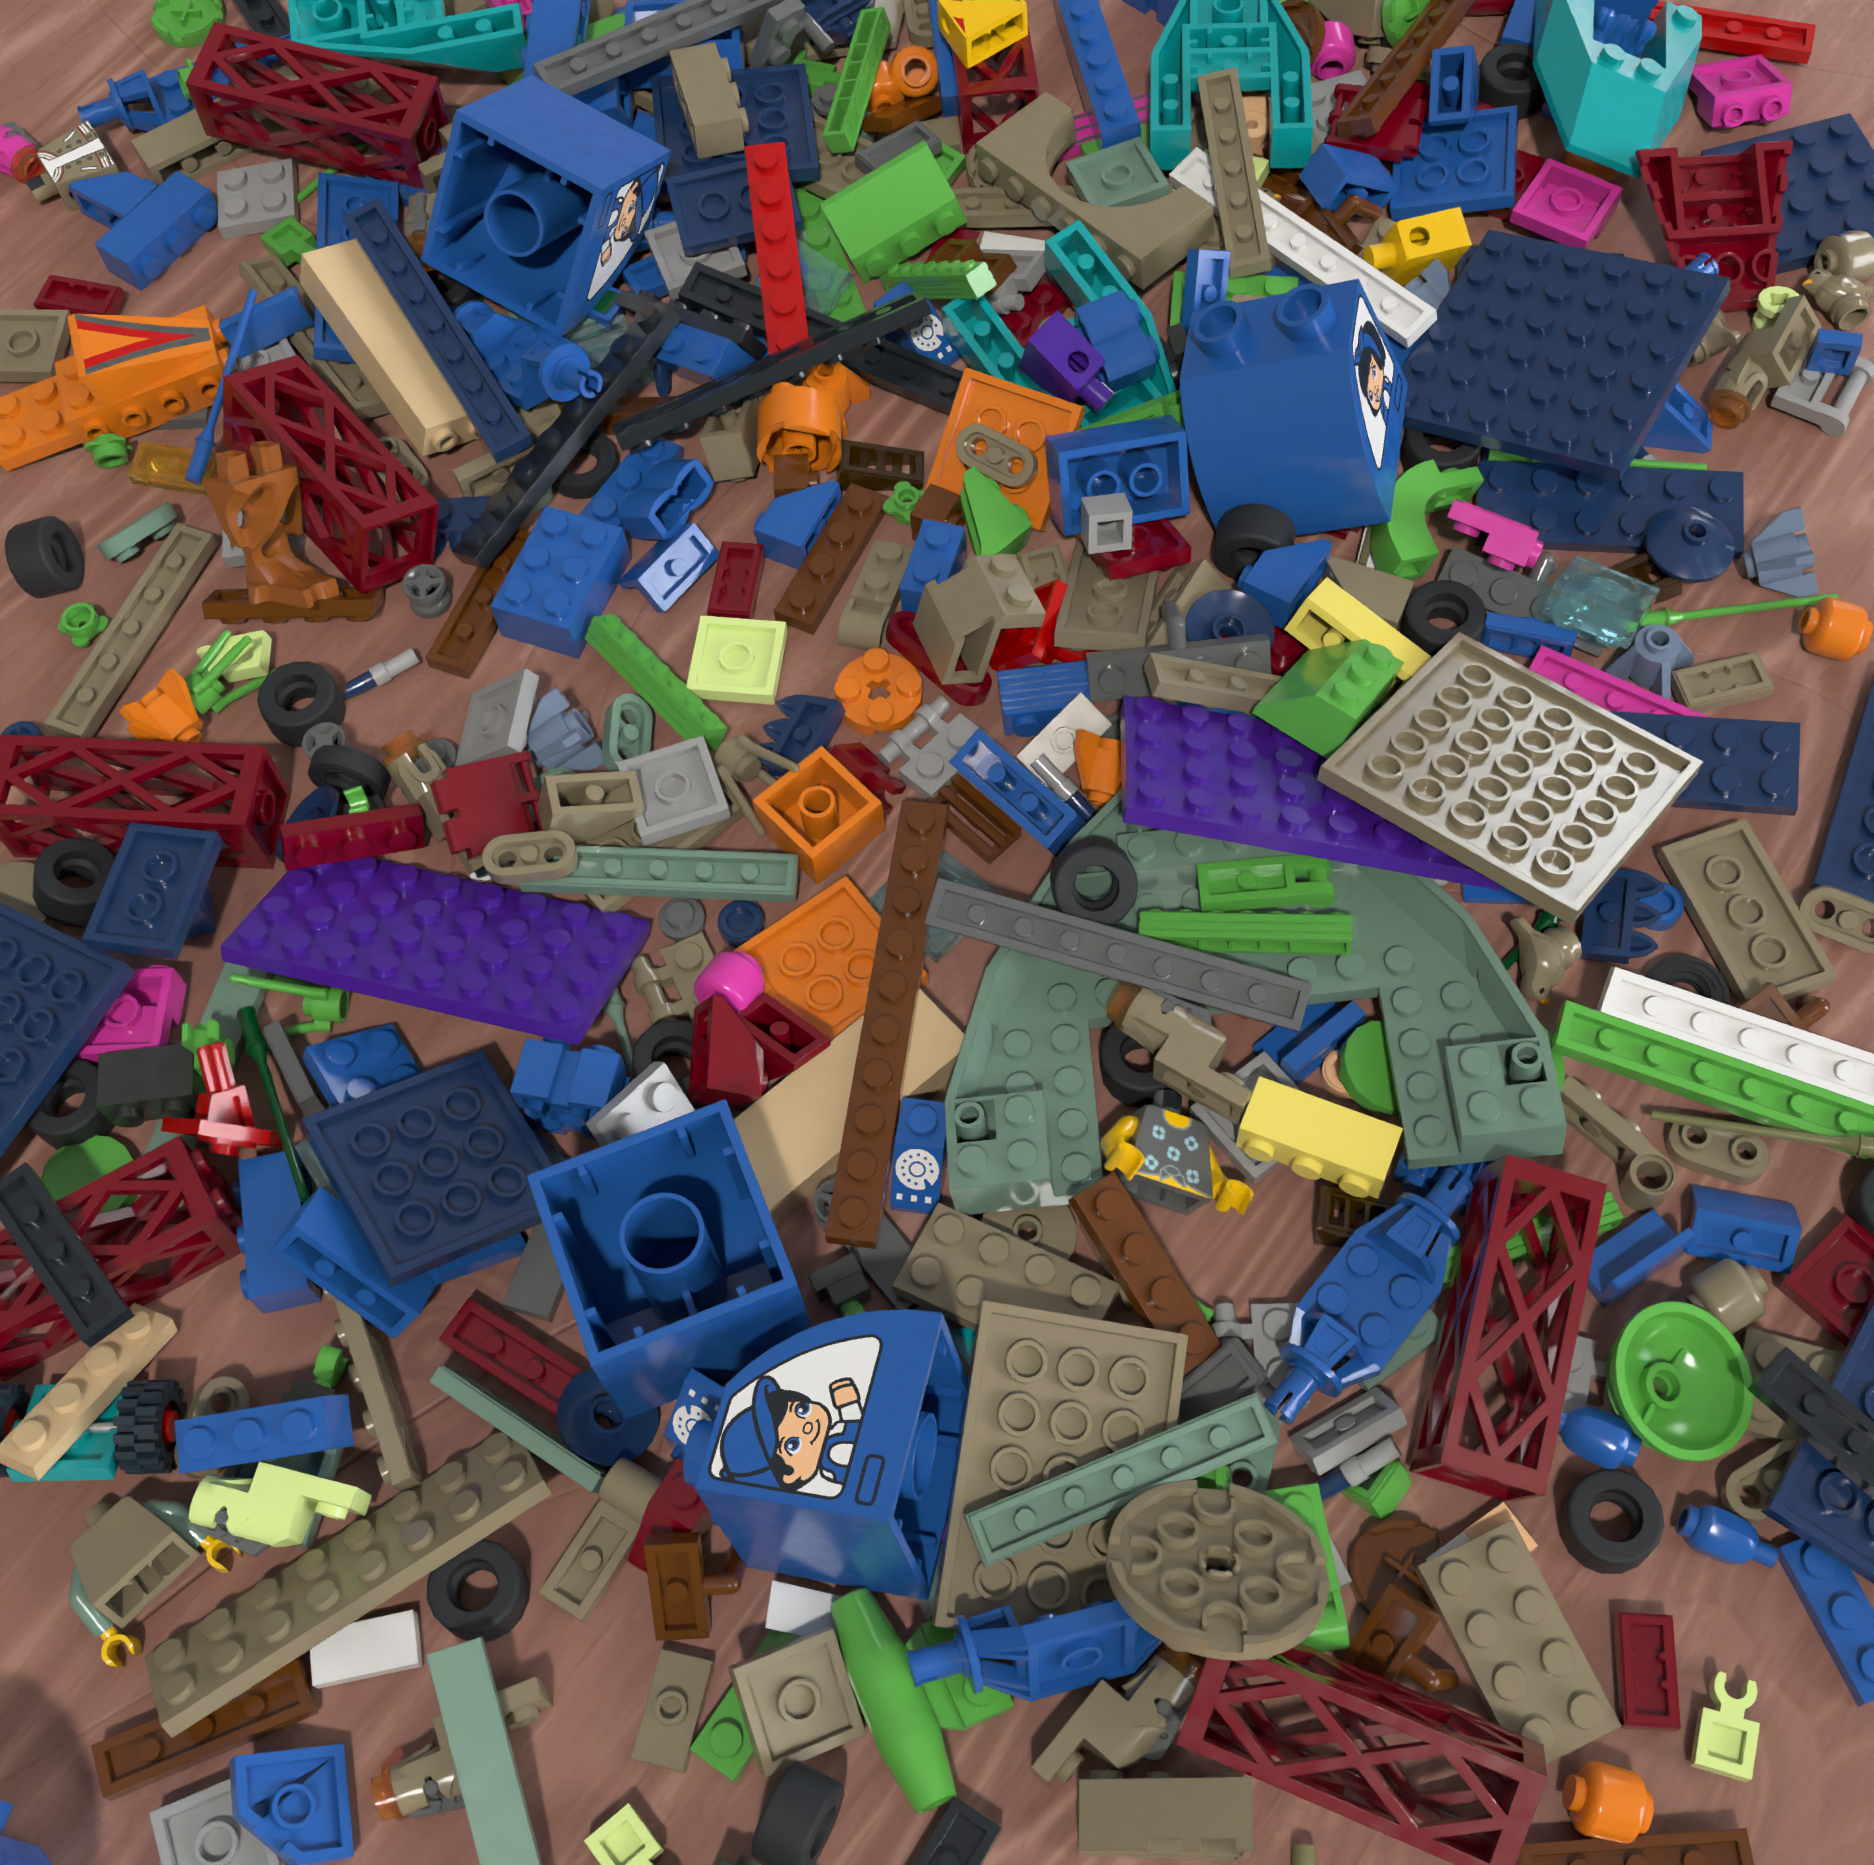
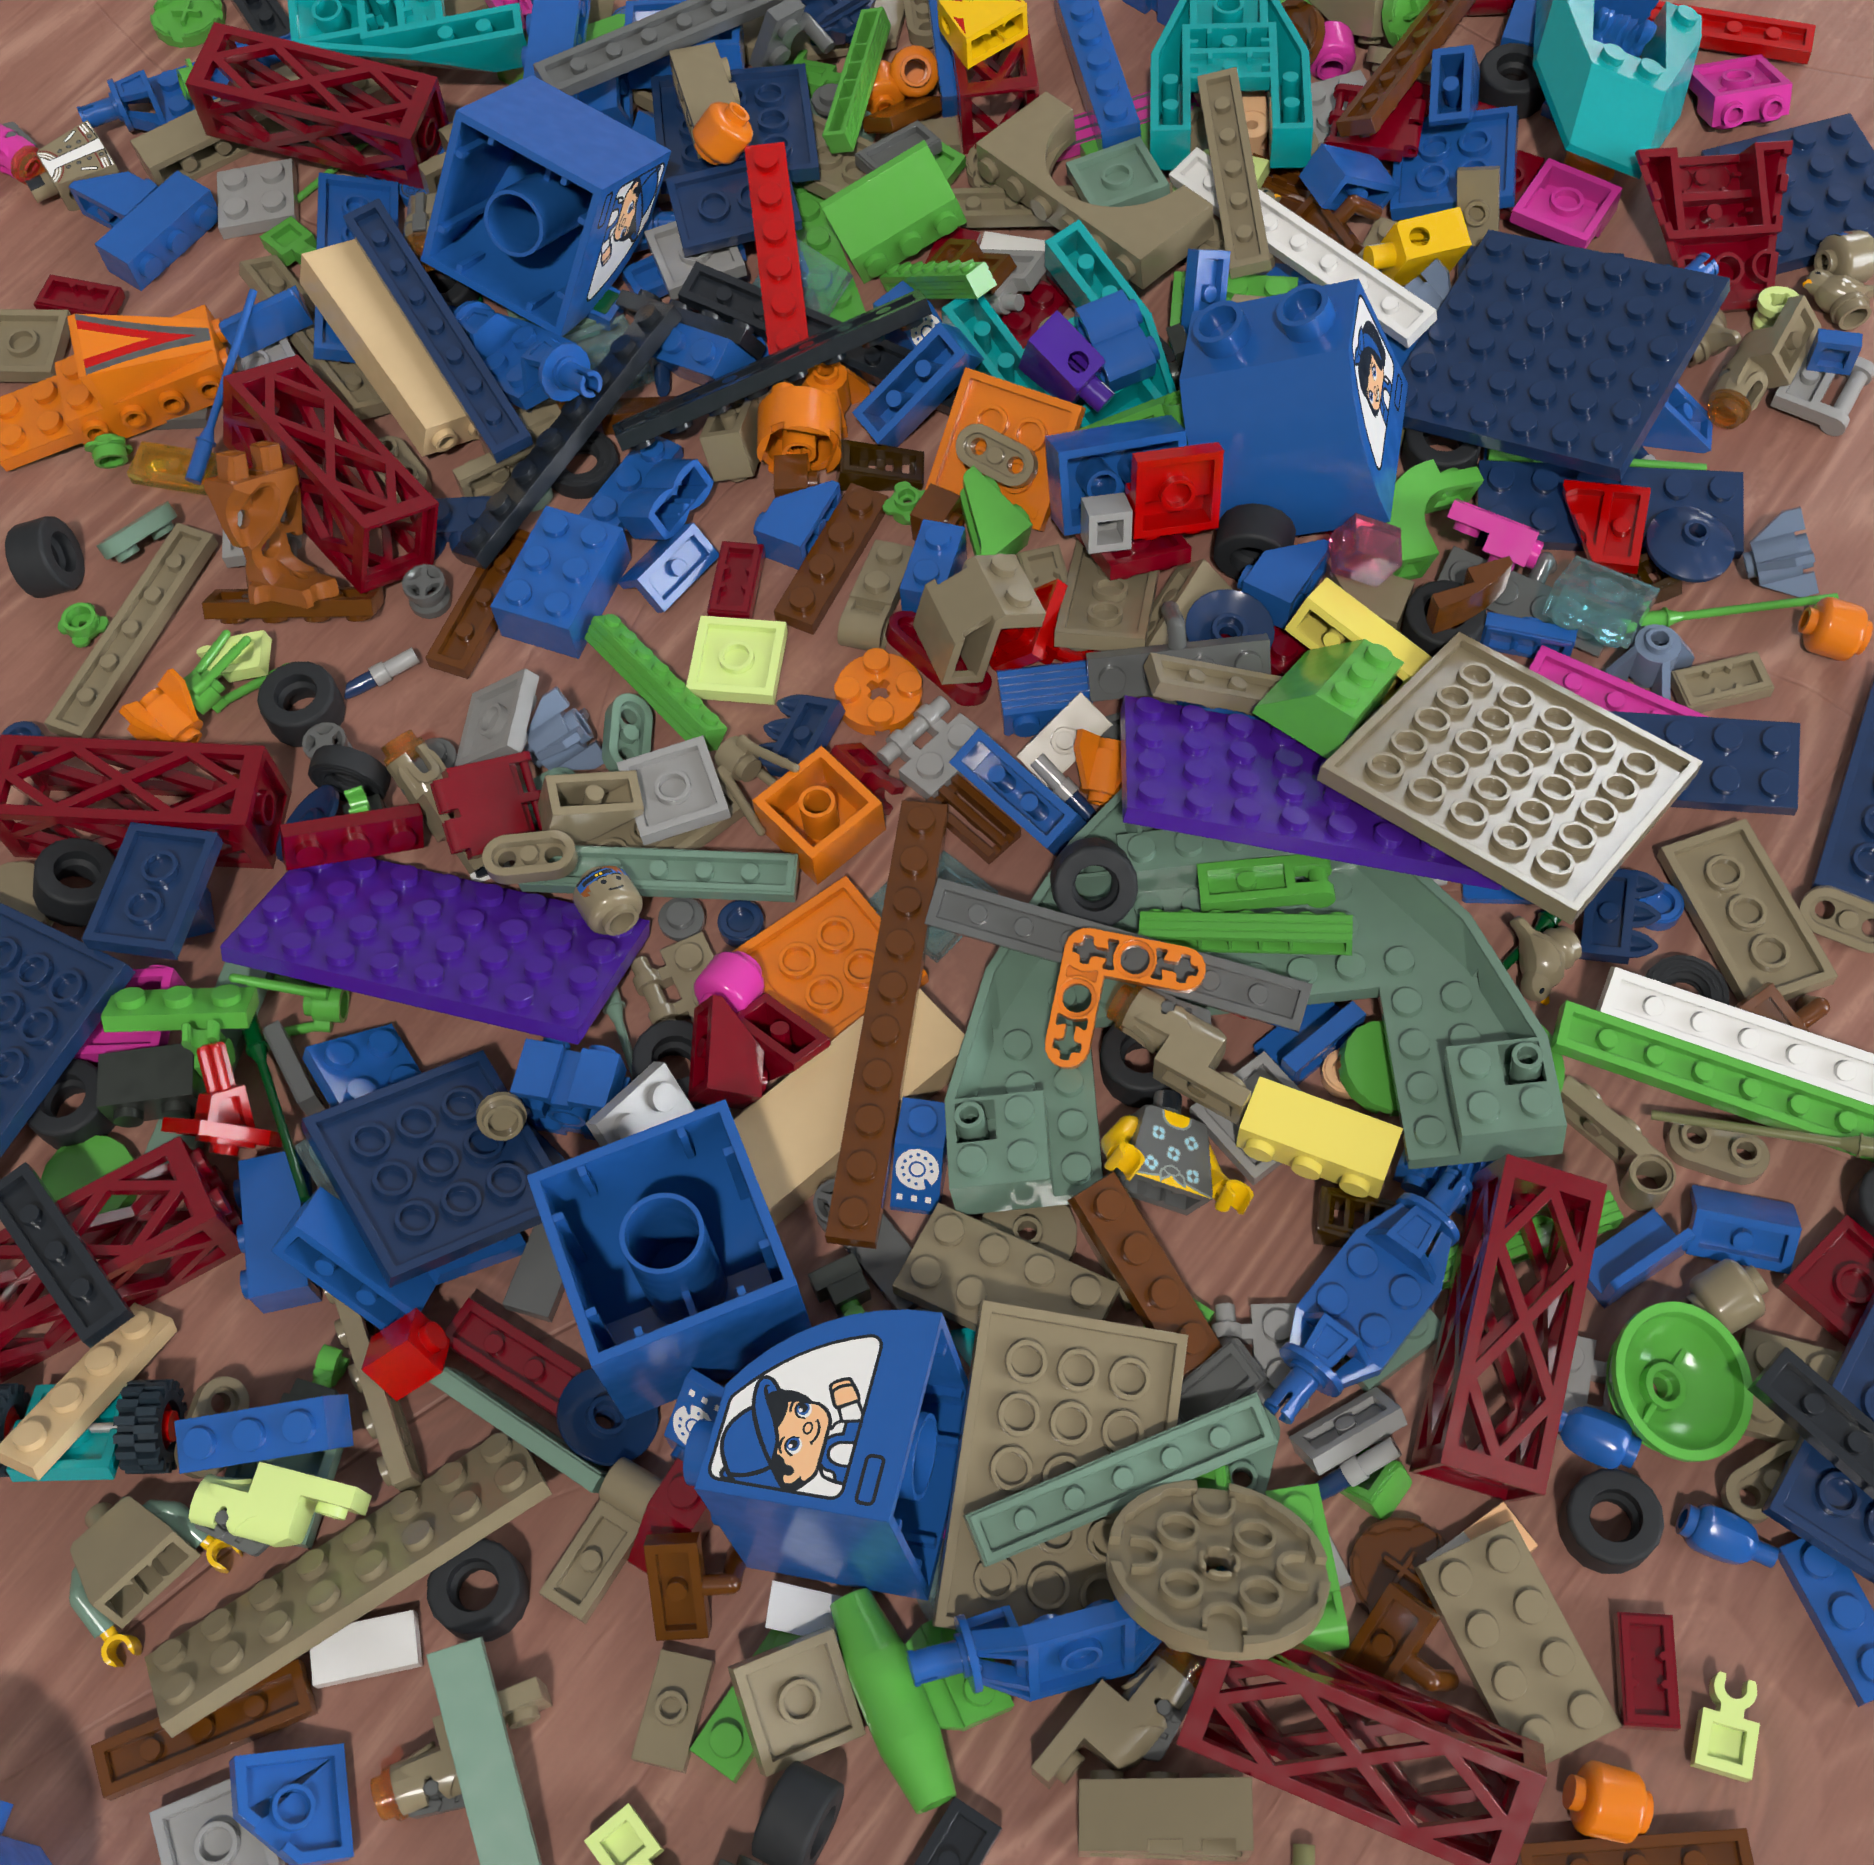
none -> bright green plate [101,984,260,1032]
none -> red brick [361,1308,451,1402]
none -> dark tan plate [476,1092,527,1141]
none -> dark tan head [573,866,643,936]
none -> orange head [692,101,753,165]
none -> blue brick [852,322,984,447]
none -> orange beam [1045,928,1206,1069]
none -> red plate [1125,442,1224,540]
none -> clear pink brick [1328,513,1402,587]
none -> reddish brown slope [1426,556,1513,634]
none -> dark tan plate [1457,166,1500,246]
none -> red wing [1563,480,1651,574]

